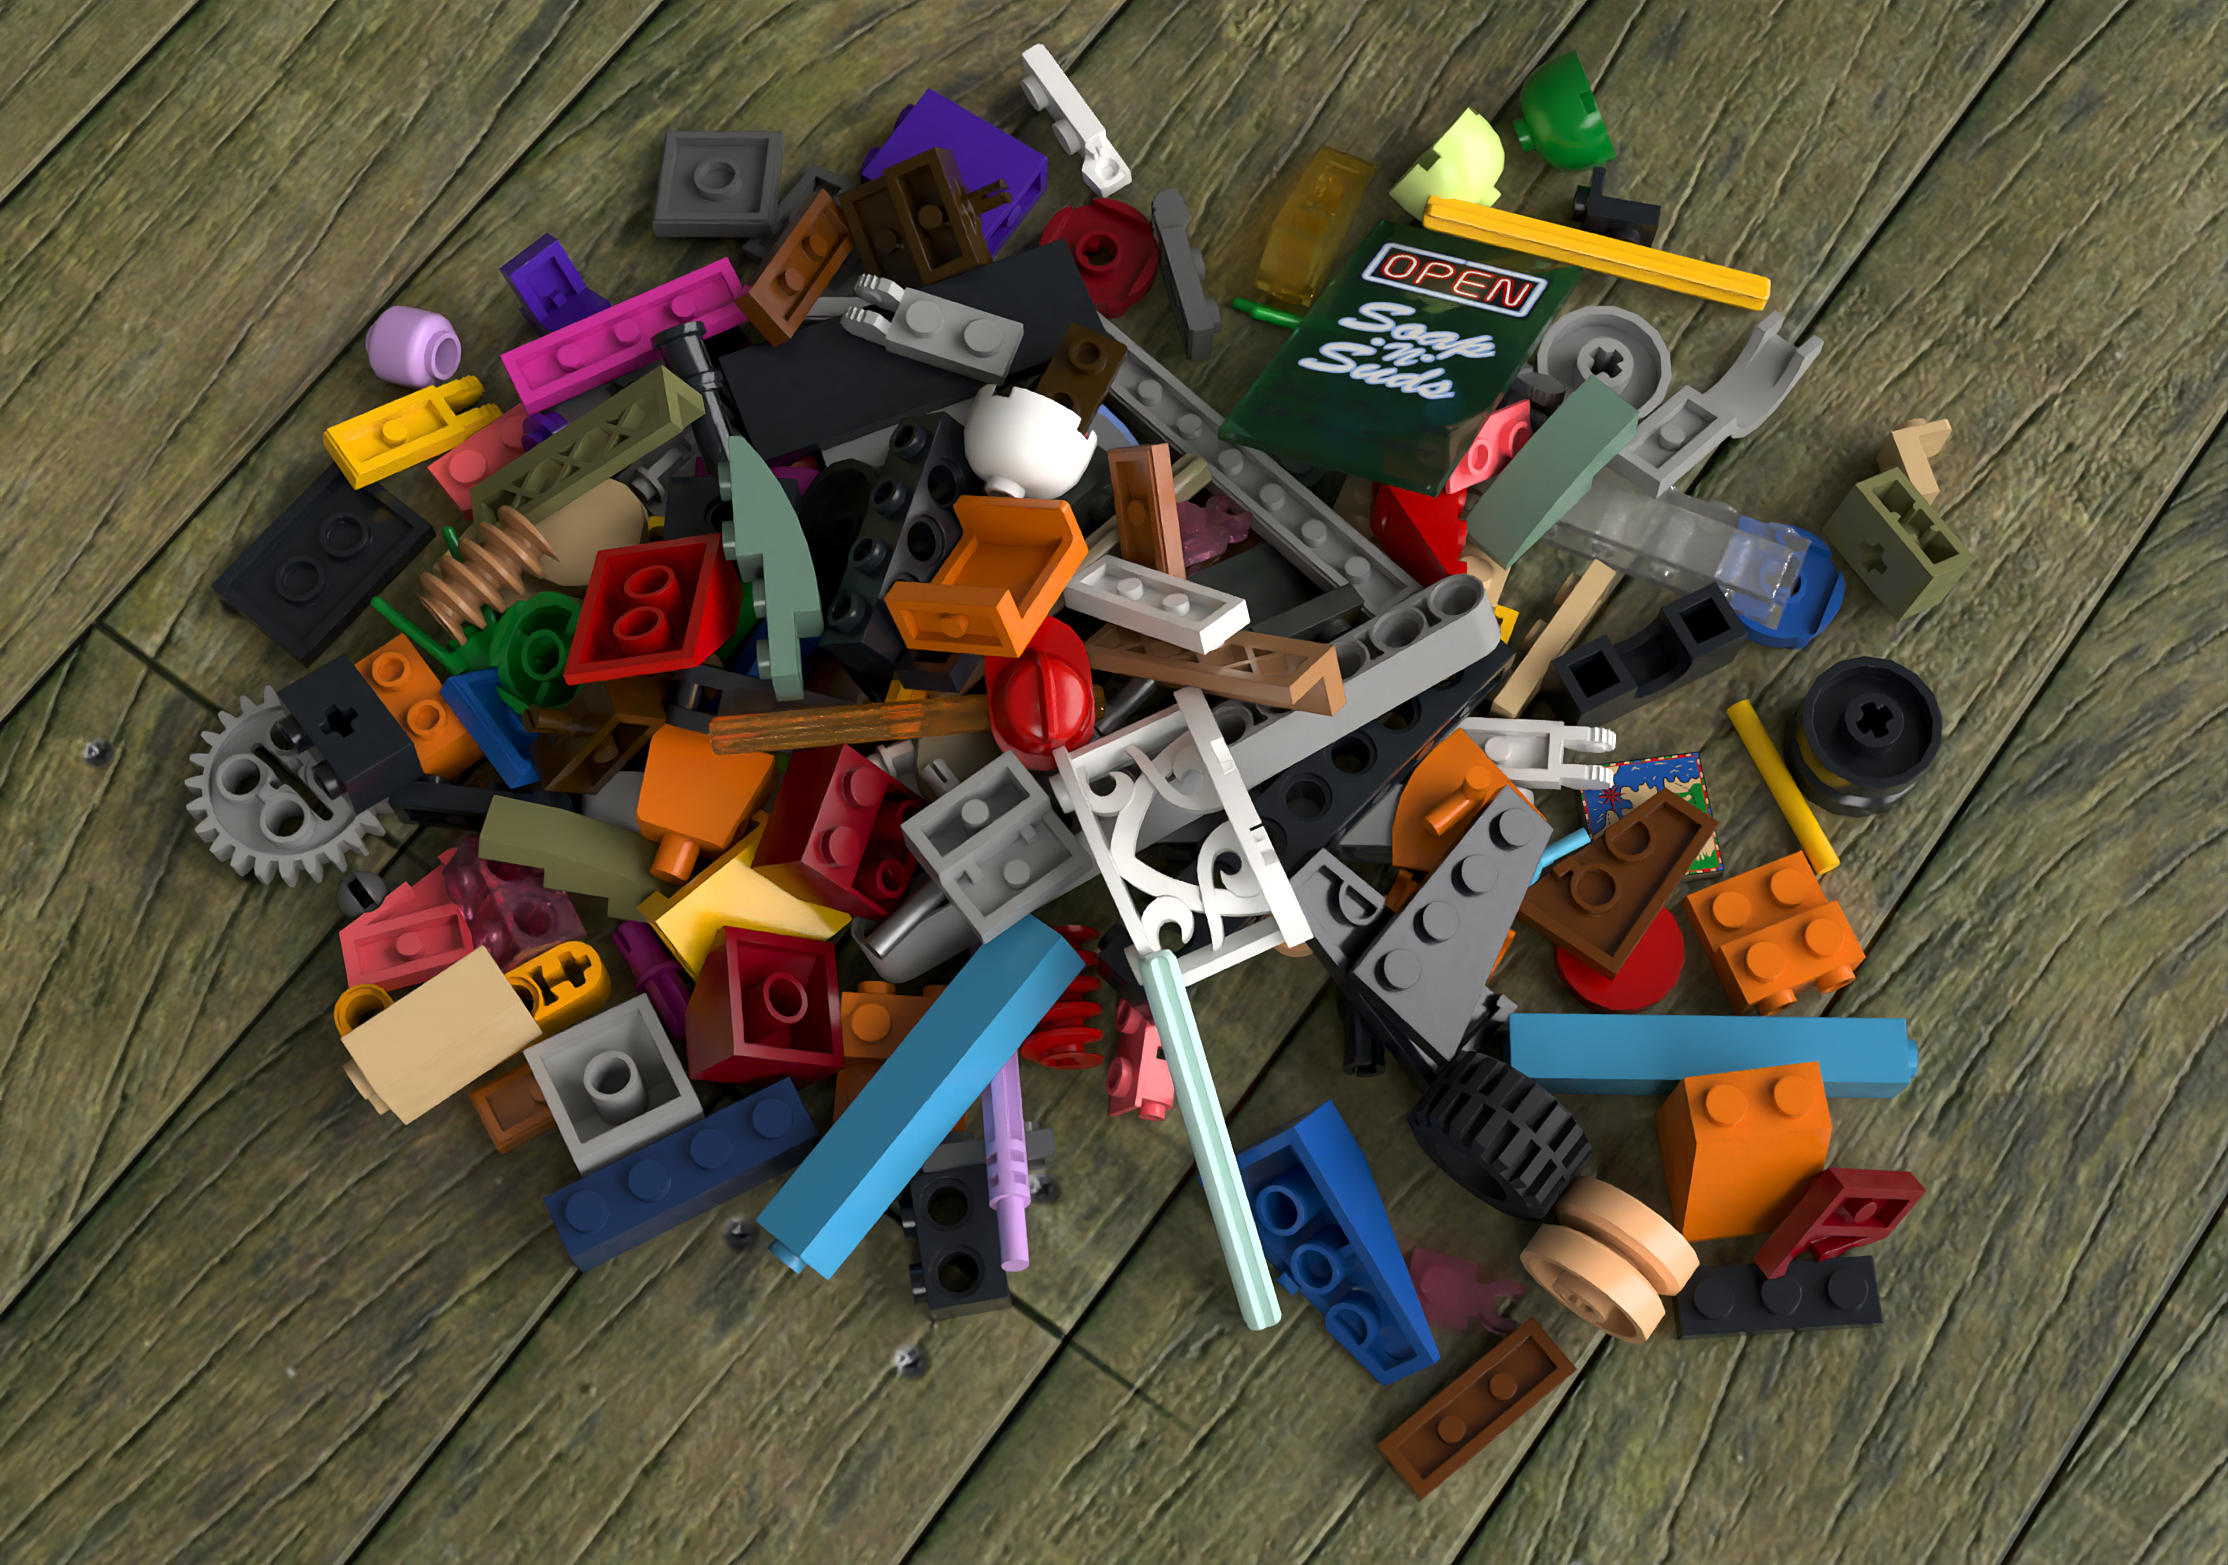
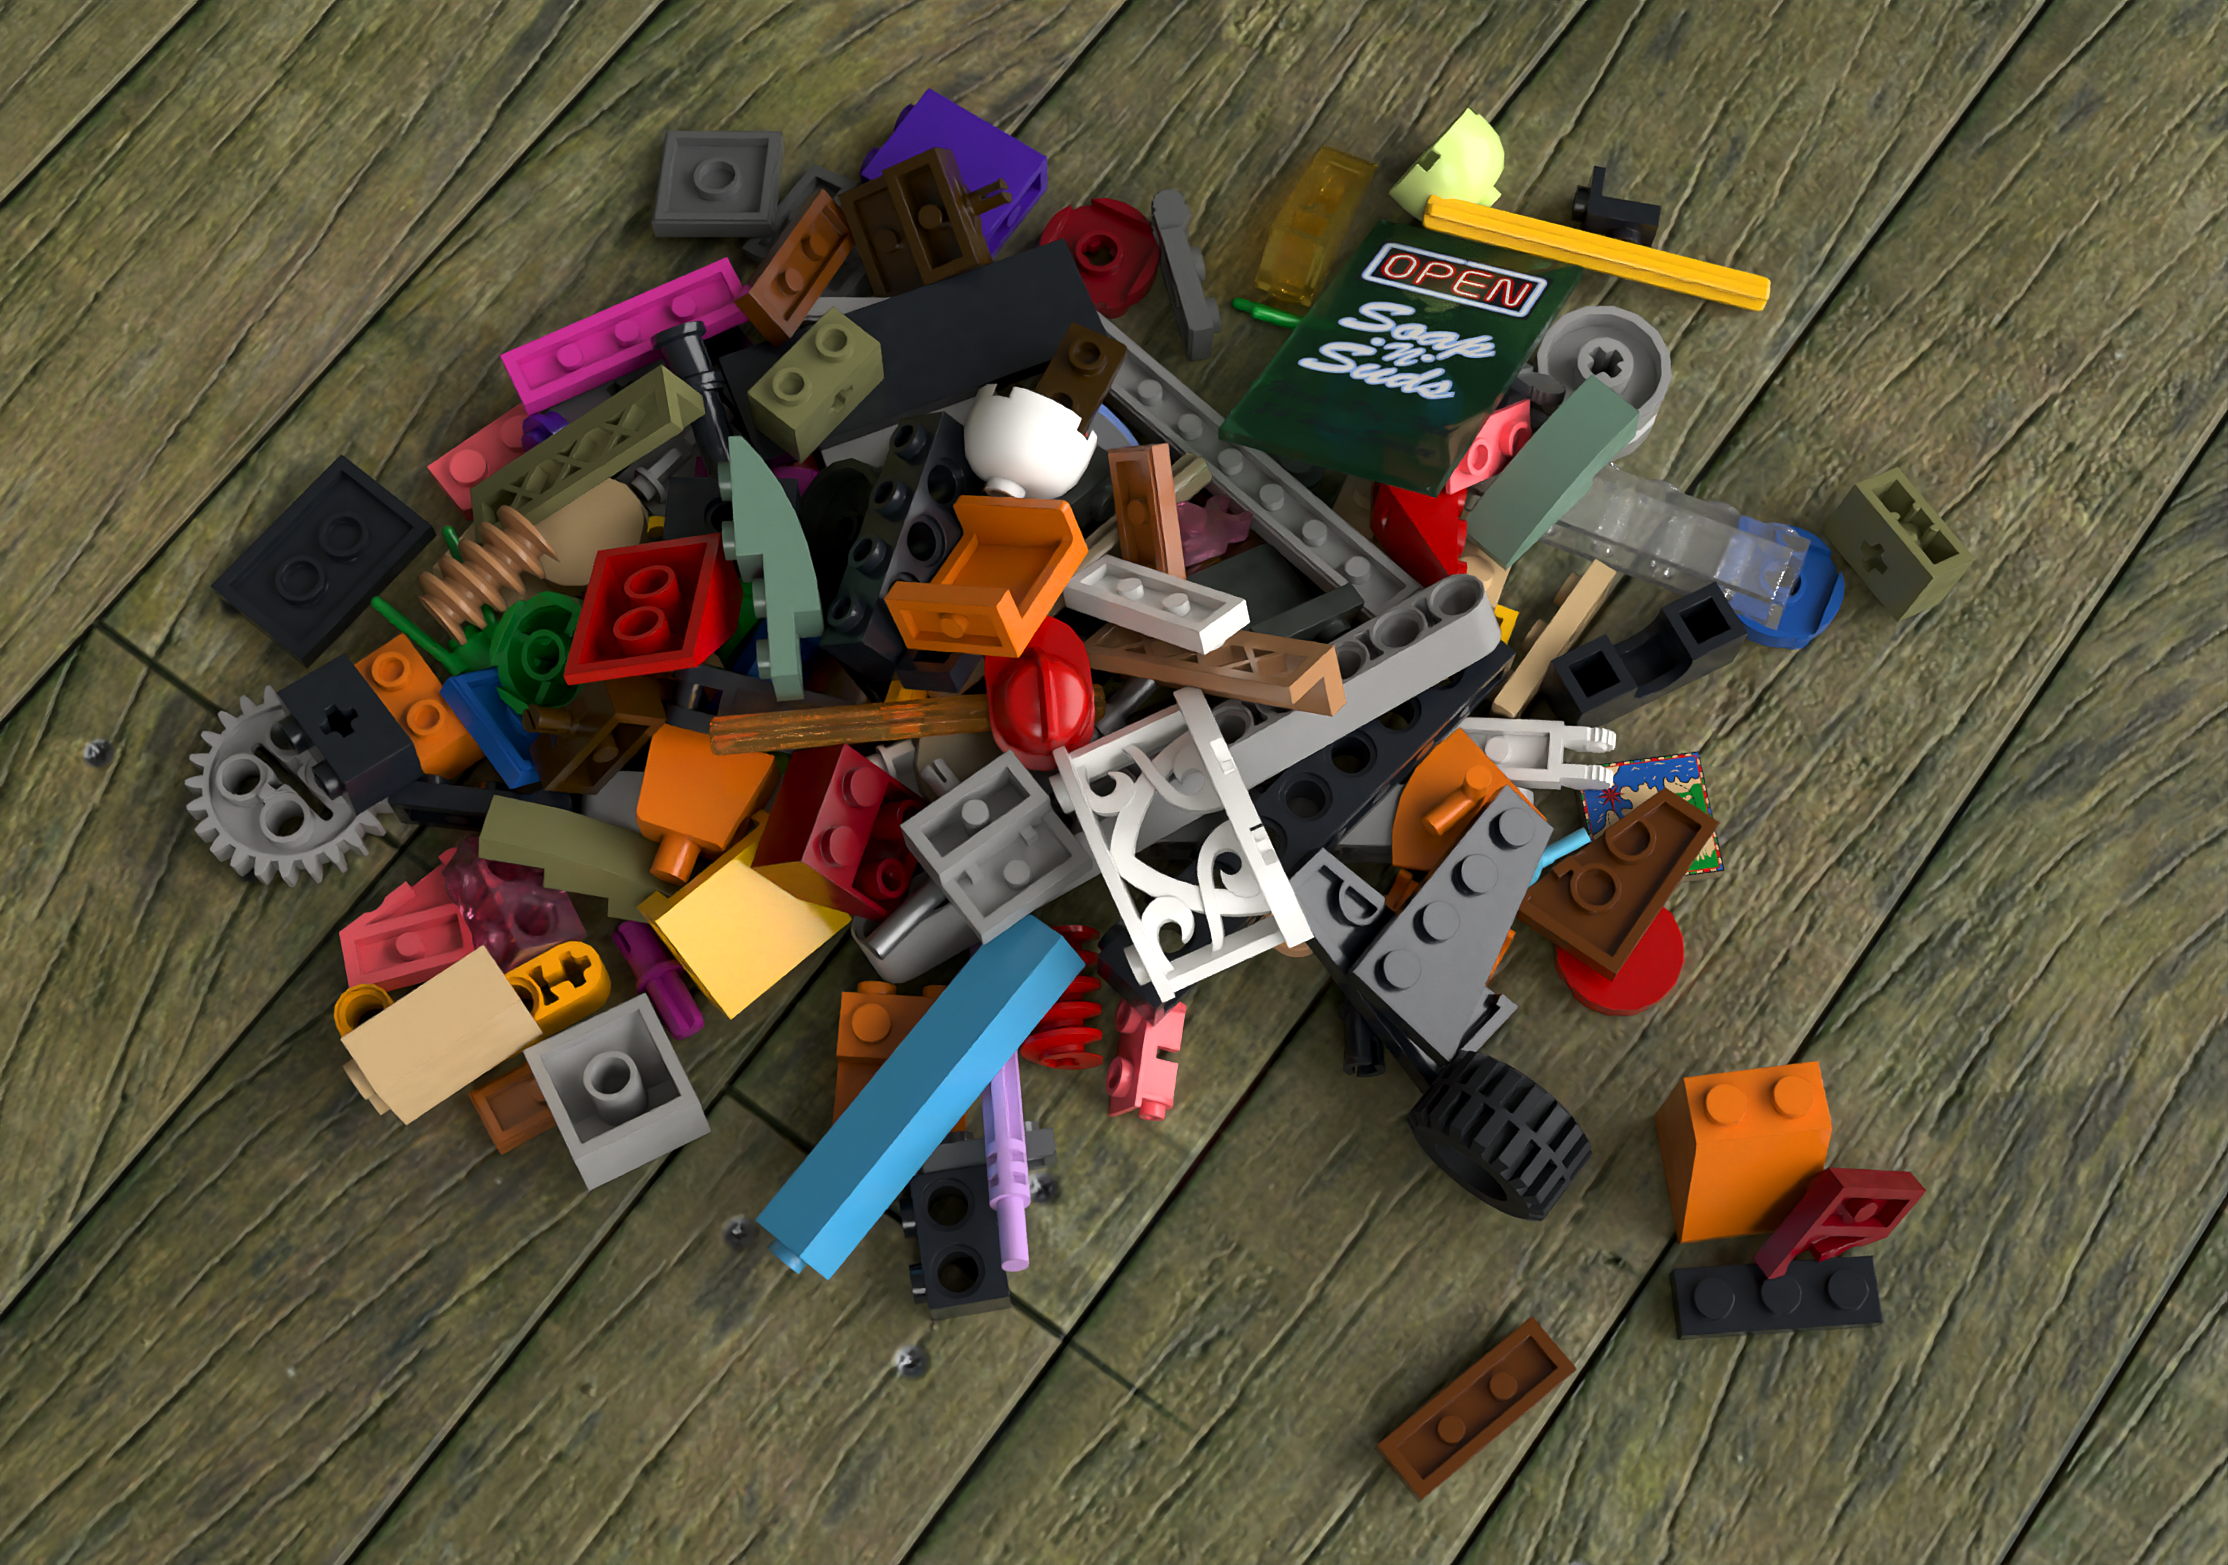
yellow hinge [323,375,503,490] -> none
dark grey hinge [336,870,391,923] -> none
lavender head [365,306,461,390] -> none
dark purple brick [499,233,612,338] -> none
dark blue brick [543,1076,820,1273] -> none
dark red slope [684,926,845,1091] -> none
light grey hinge [840,274,1023,387] -> none
white hinge [1020,43,1132,198] -> none
light aqua axle [1138,949,1282,1331] -> none
blue wedge [1197,1099,1440,1386] -> none
clear pink plate [1408,1247,1524,1335] -> none
dark azure brick [1500,1013,1918,1099] -> none
green cylinder [1512,49,1617,173] -> none
light nougat wheel [1519,1176,1699,1345] -> none
light grey piece [1606,311,1824,499] -> none
orange plate [1682,850,1866,1017] -> none
yellow bar [1726,699,1840,875] -> none
black wheel [1782,656,1943,818] -> none
tan bracket [1876,418,1952,506] -> none
none -> olive brick [747,306,884,463]

